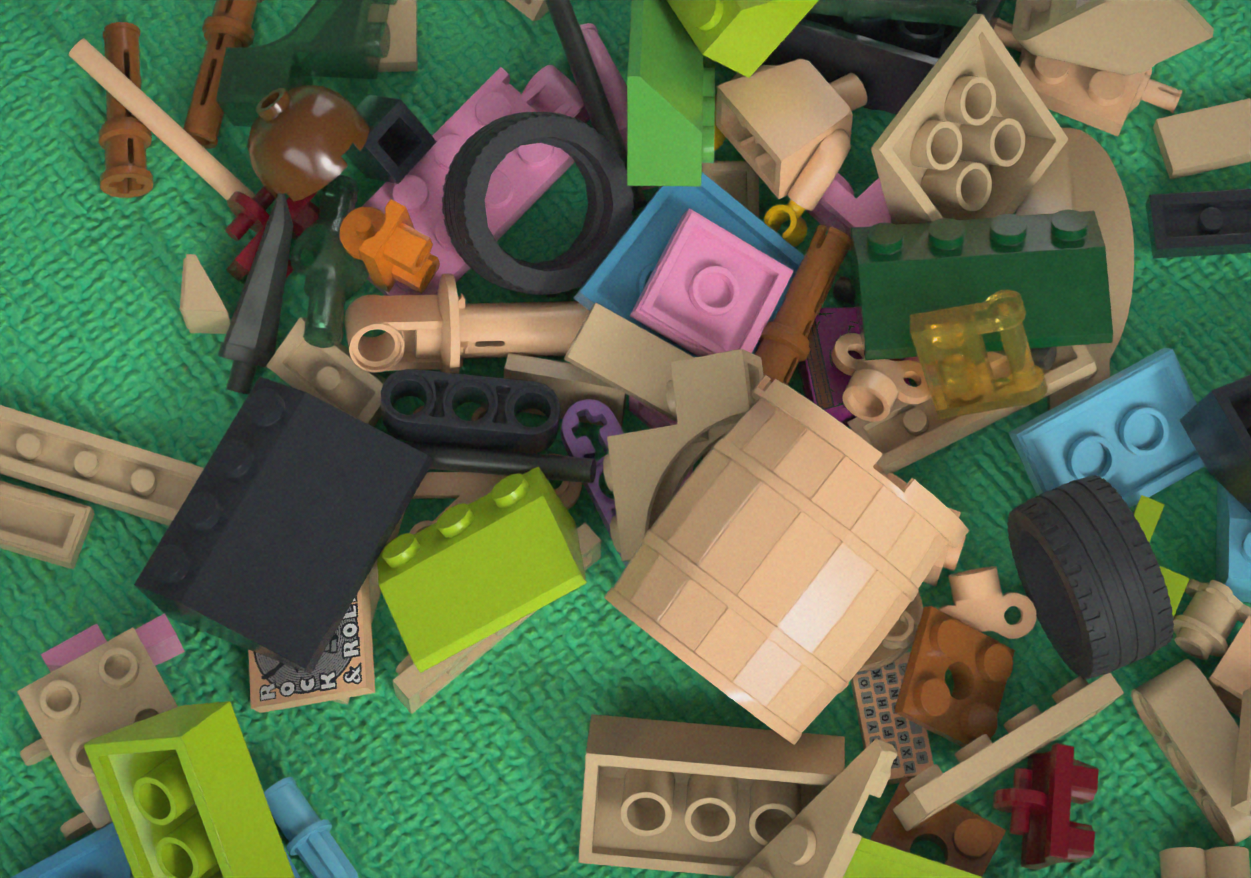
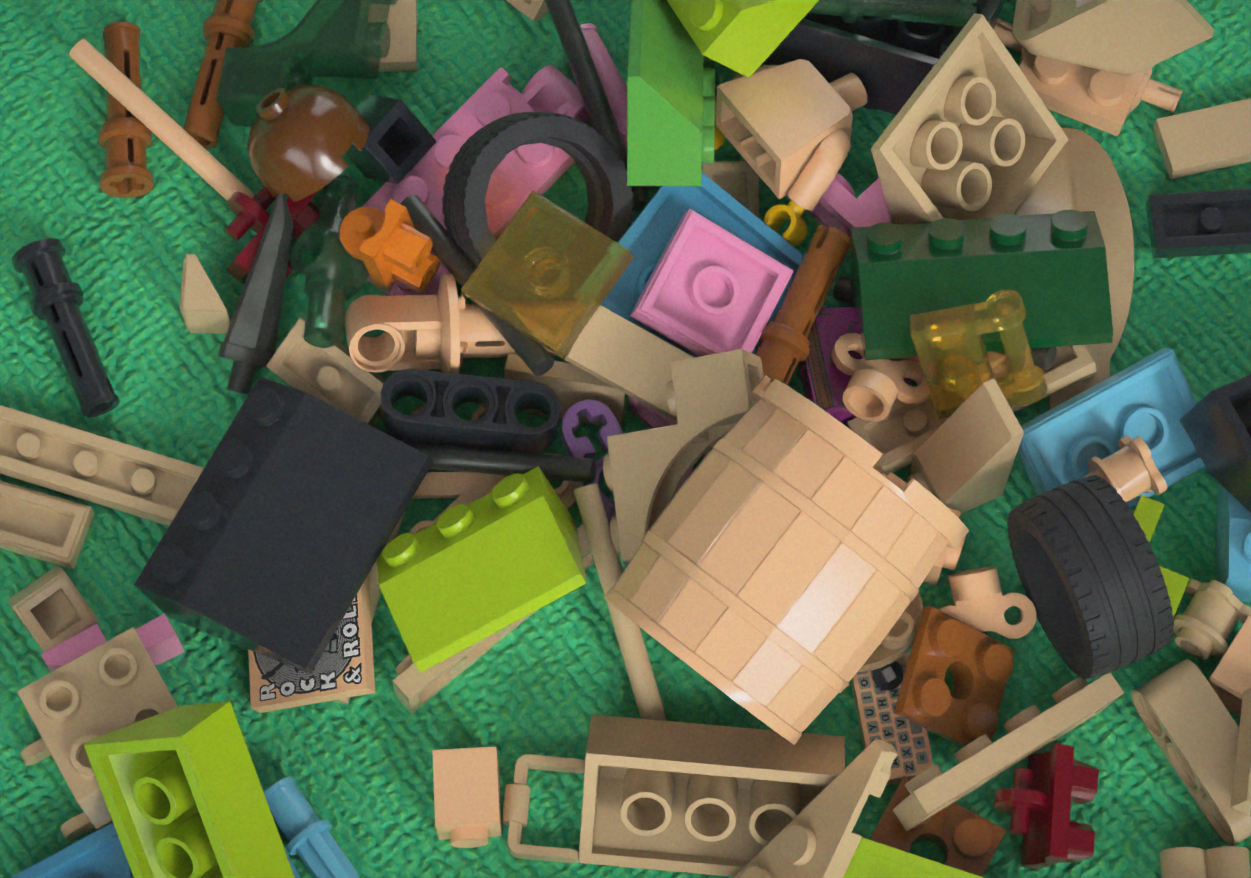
none -> tan slope [7,566,99,652]
none -> black pin [12,238,120,418]
none -> pearl dark grey bar [400,195,554,376]
none -> light nougat brick [432,747,502,848]
none -> clear yellow plate [461,191,634,358]
none -> tan piece [502,754,585,863]
none -> tan bar [573,483,667,721]
none -> black piece [872,661,903,690]
none -> tan slope [907,378,1024,514]
none -> light nougat brick [1083,435,1167,502]

